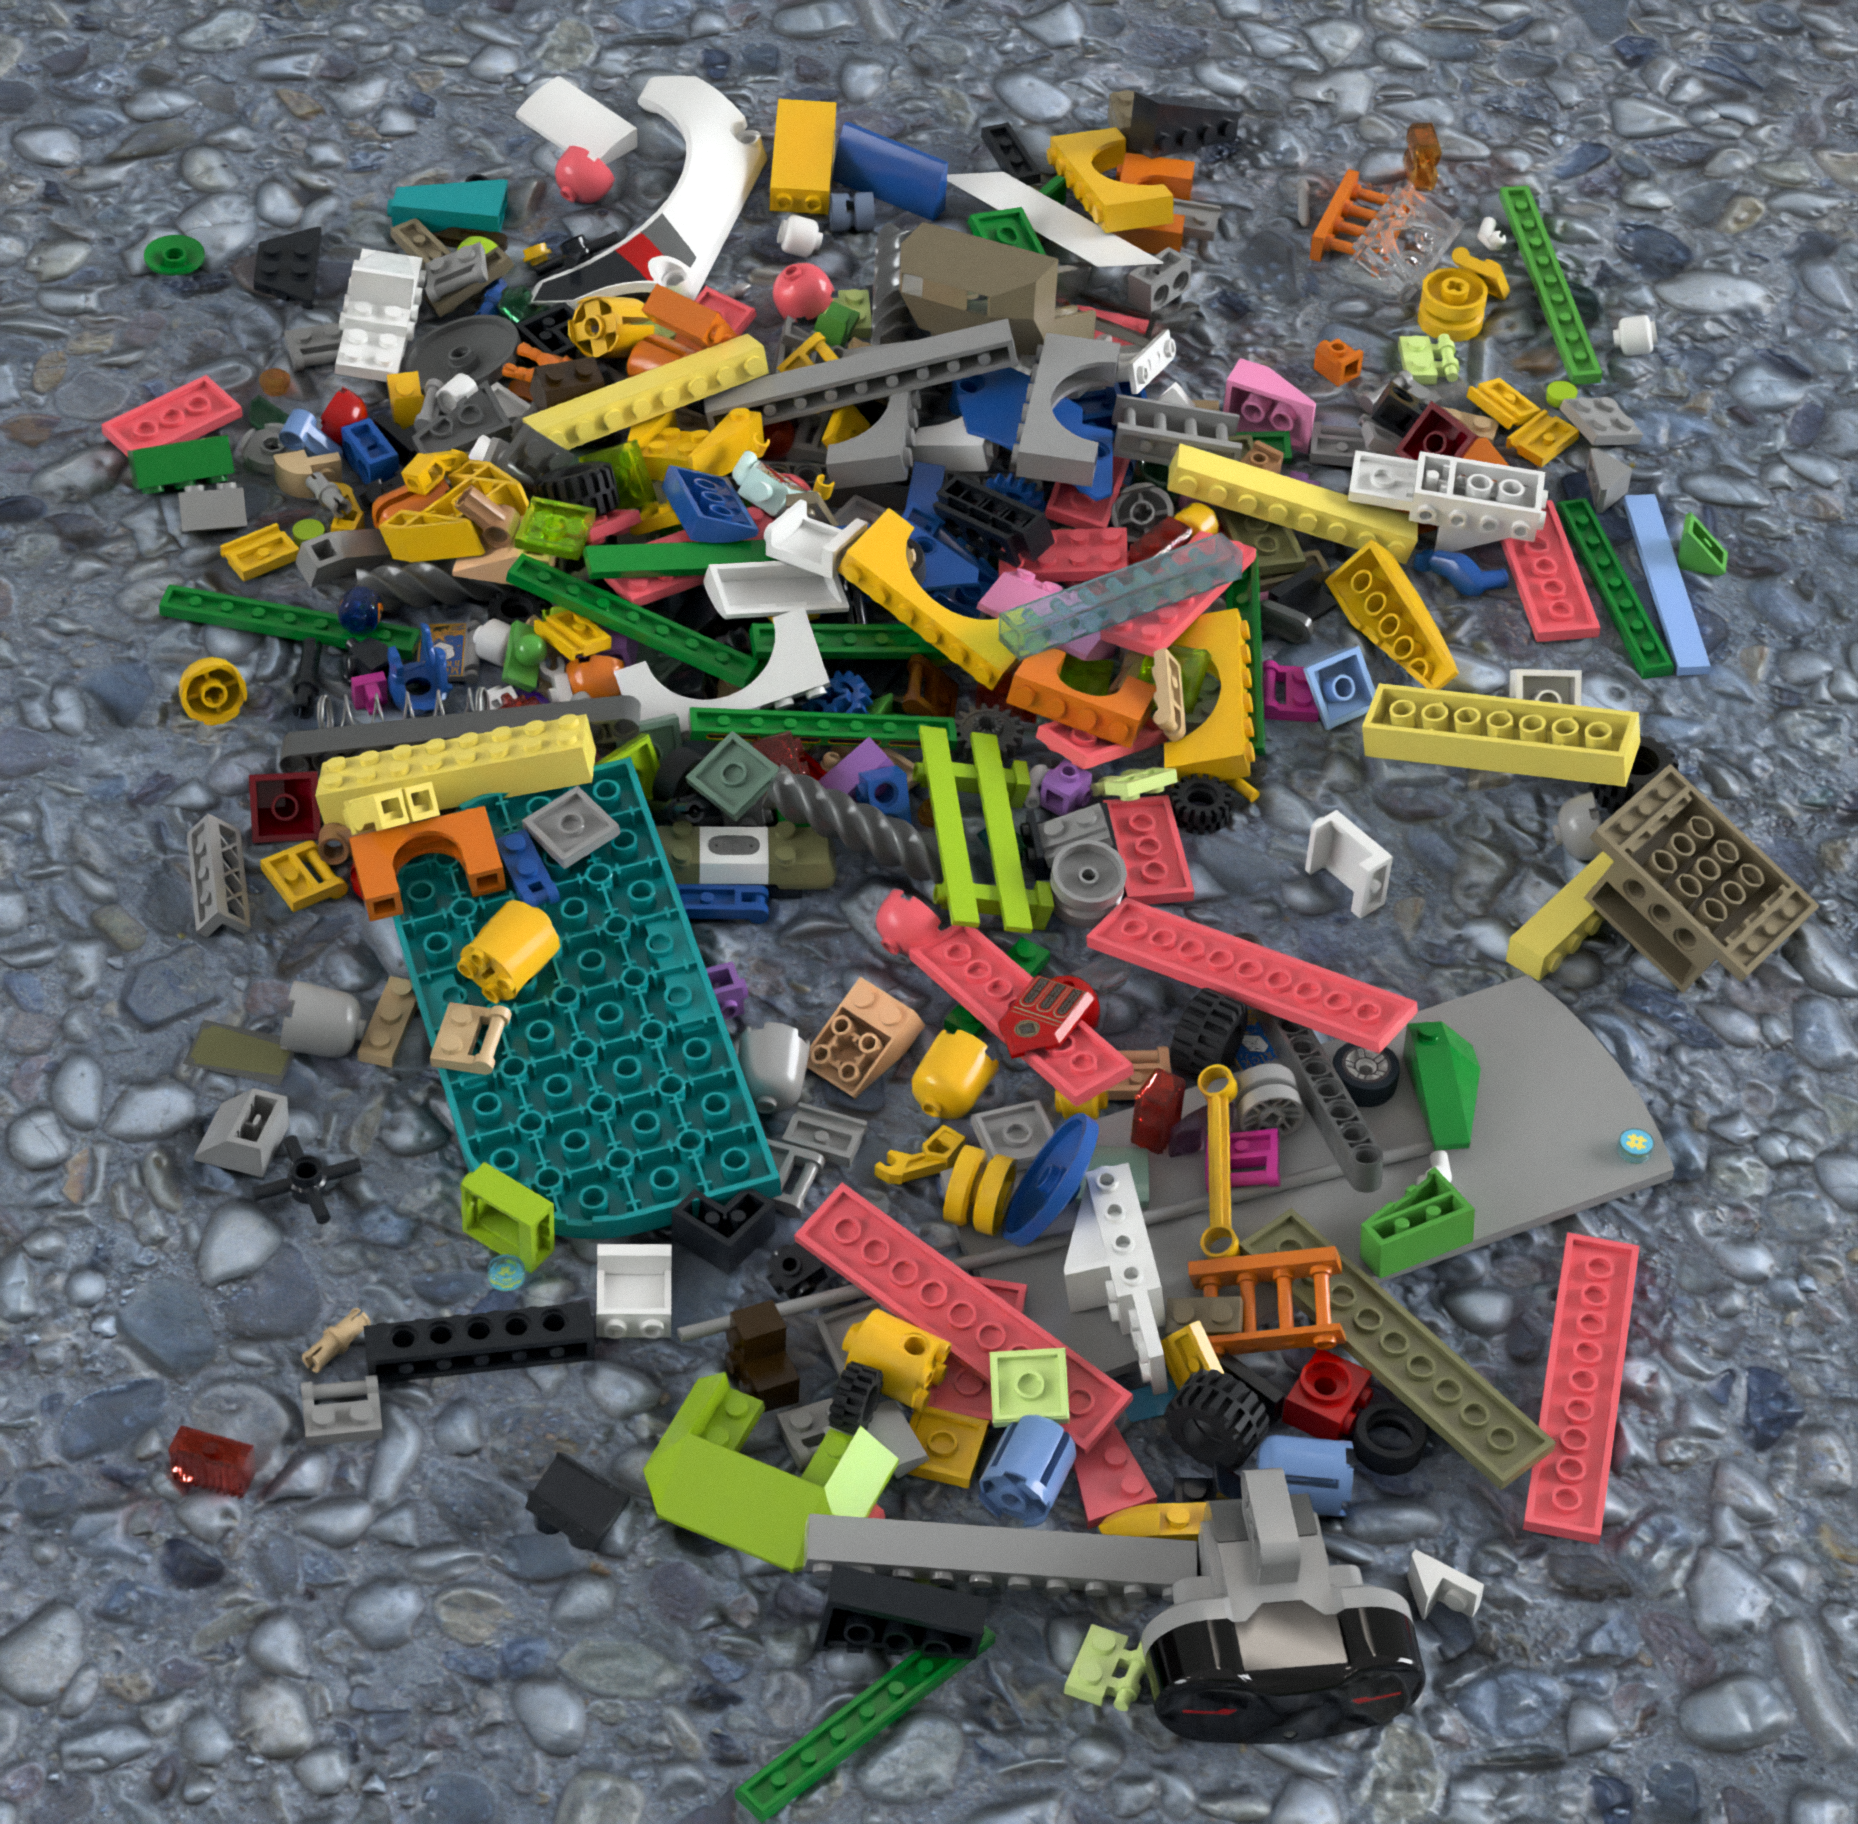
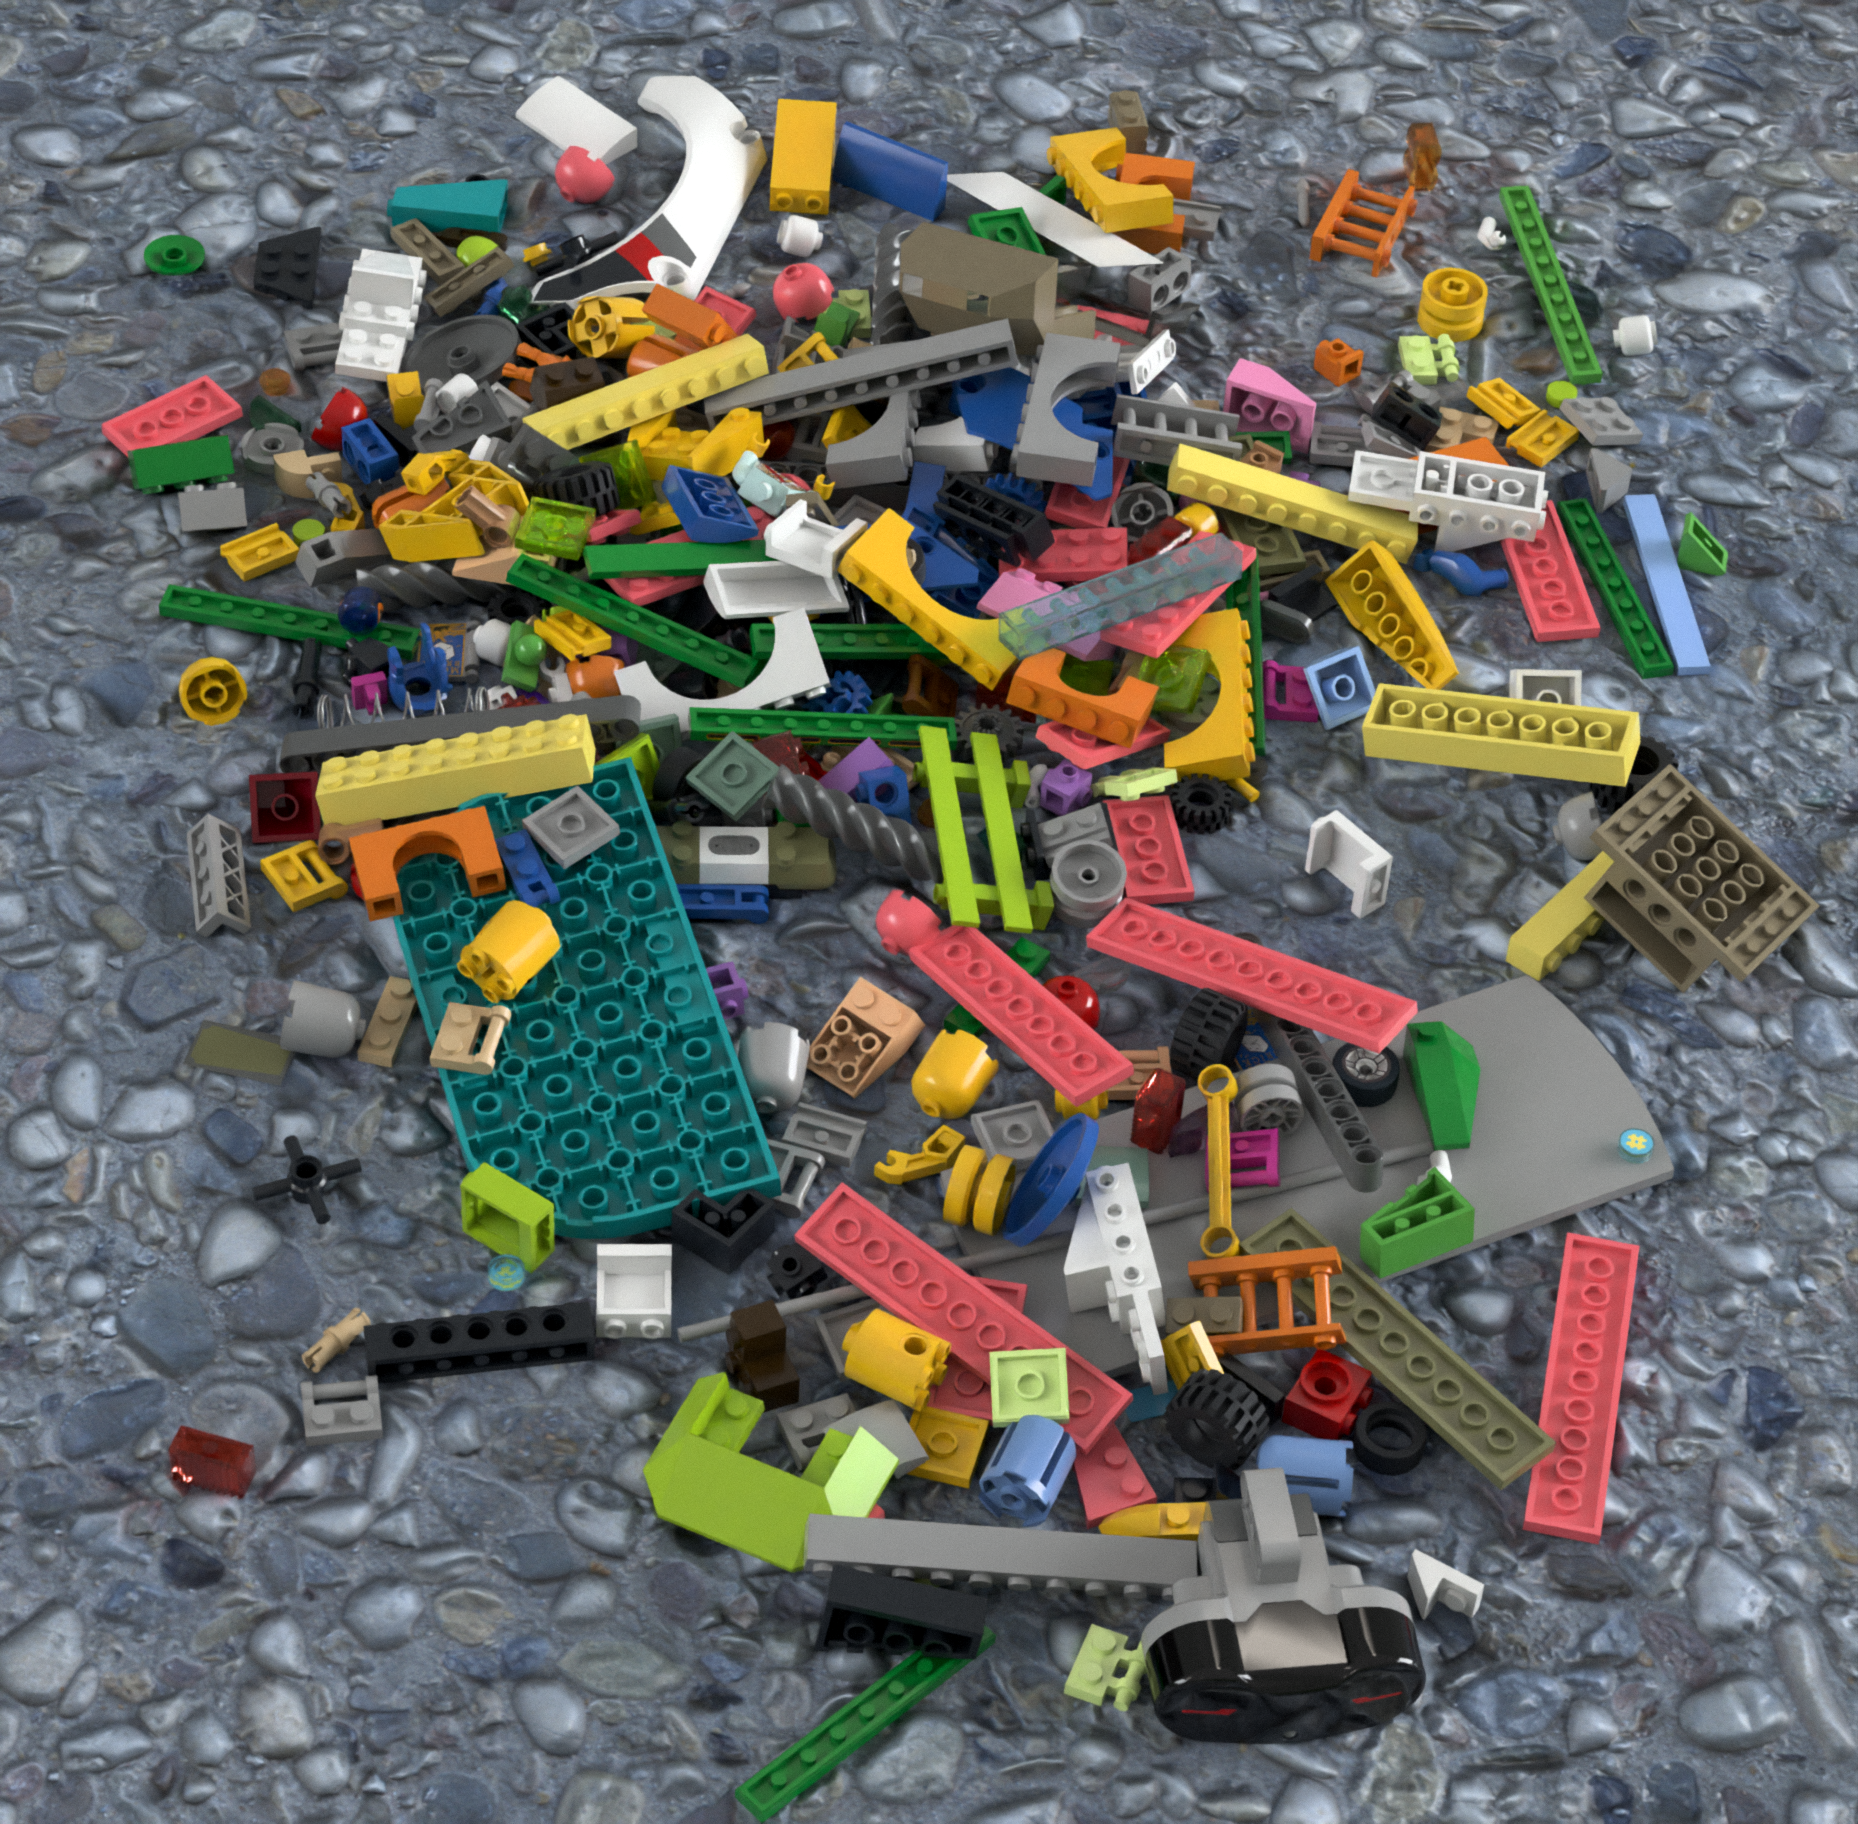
light grey slope [194,1088,289,1178] -> none
medium blue piece [279,409,343,457] -> none
light yellow hips [343,781,440,835] -> none
light grey plate [425,242,488,303] -> none
black slope [525,1452,631,1553] -> none
black tyre [828,1361,883,1435] -> none
sand blue wheel [829,192,875,232] -> none
black plate [981,122,1041,185] -> none
red tile [998,975,1095,1059] -> none
black wedge [1128,92,1240,159] -> none
tan plate [1152,647,1186,742] -> none
clear fence [1350,181,1466,305] -> none
dark red slope [1394,401,1479,461] -> none
yellow plate [1452,247,1510,301] -> none

